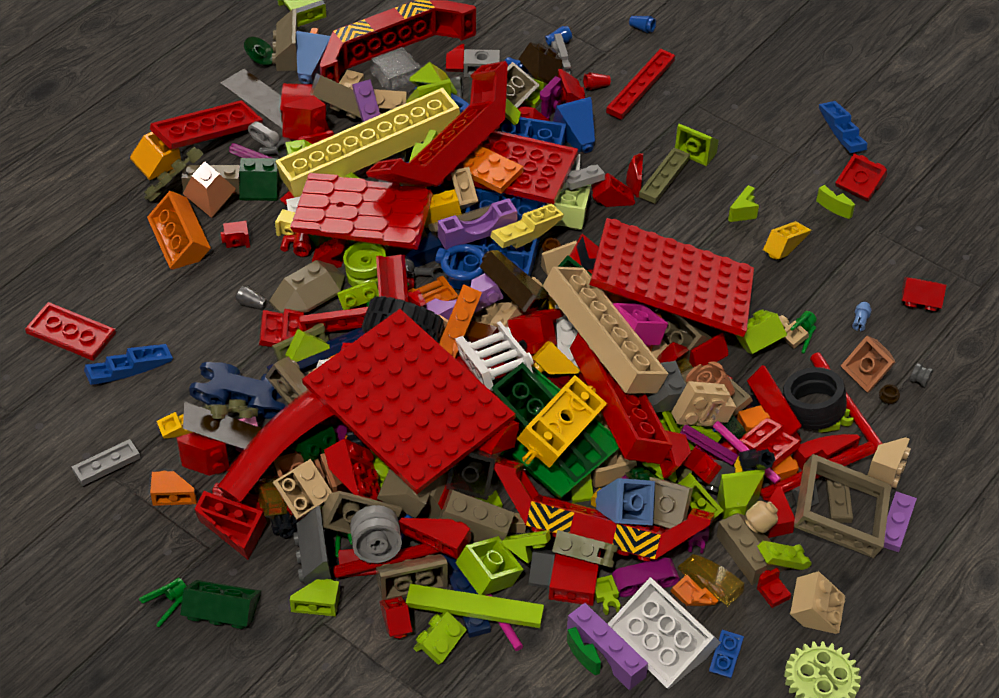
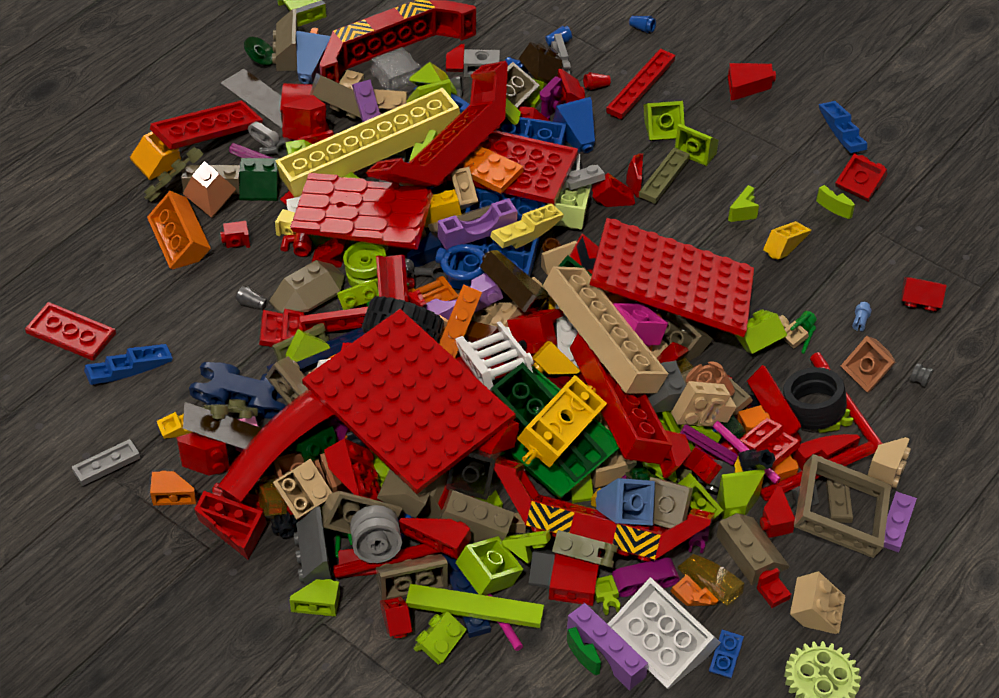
green plant [139,578,187,627] -> none
dark green slope [180,580,261,629] -> none
red slope [689,333,728,367] -> none
tan head [745,501,778,533] -> none
lime plate [757,541,812,570] -> none
dark brown plate [879,384,900,404] -> none
none -> lime slope [643,101,685,140]
none -> red slope [727,63,776,100]

